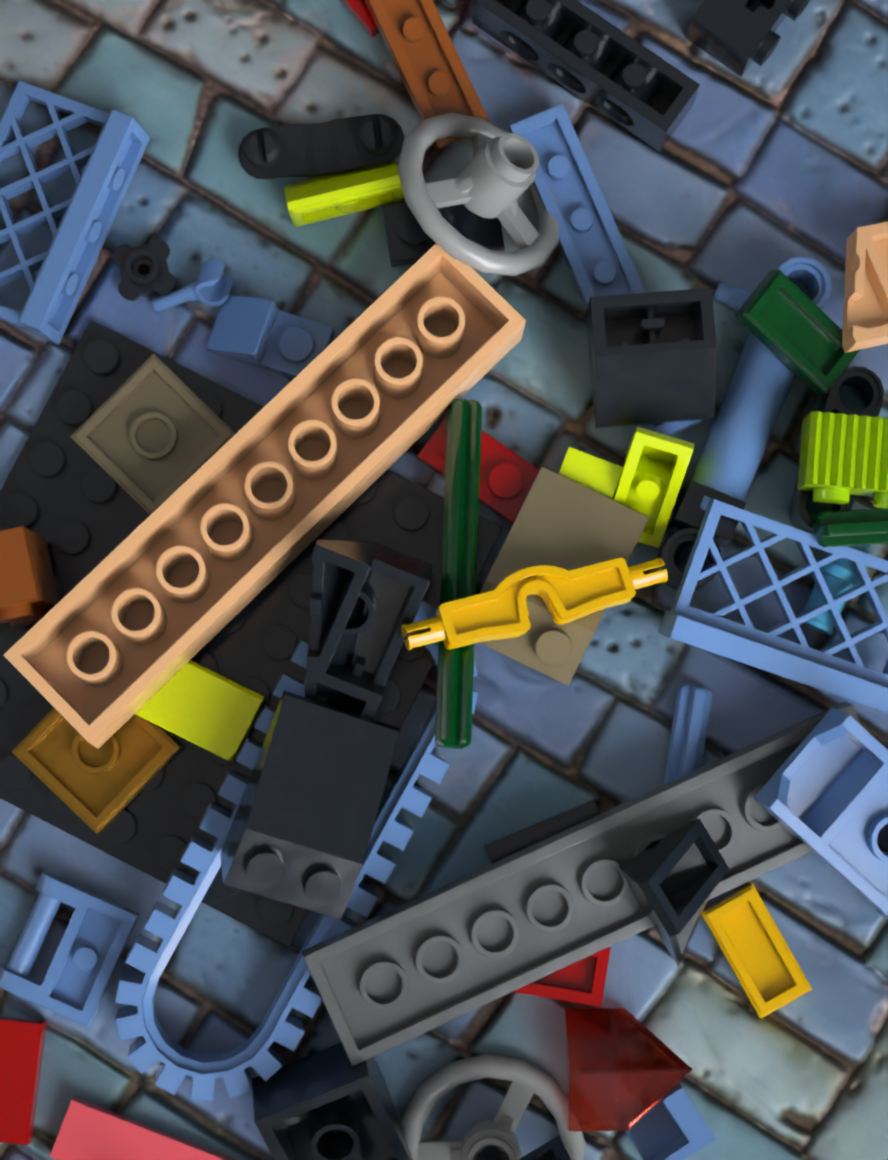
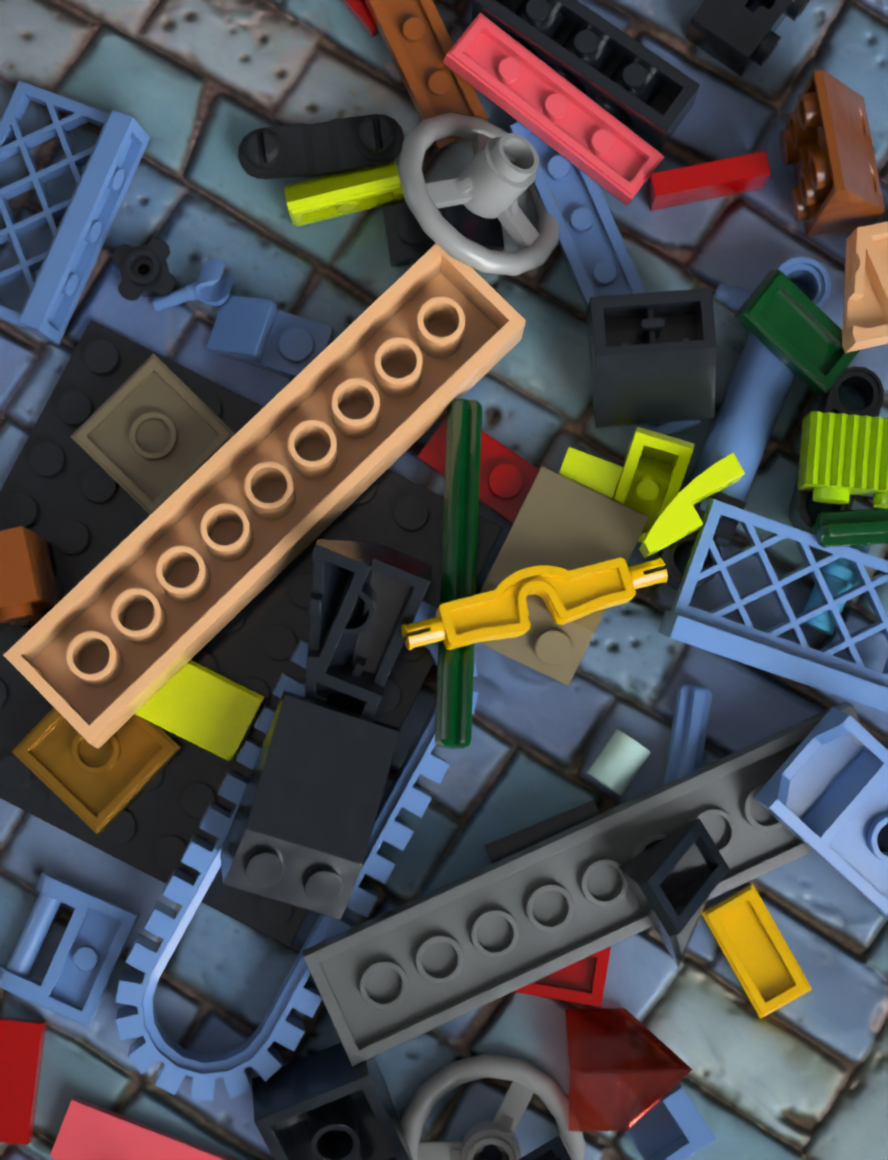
none -> coral tile [442,13,665,206]
none -> light aqua hinge [587,729,651,796]
none -> neon yellow slope [639,453,745,559]
none -> red tile [646,151,771,211]
none -> dark orange slope [780,69,885,237]

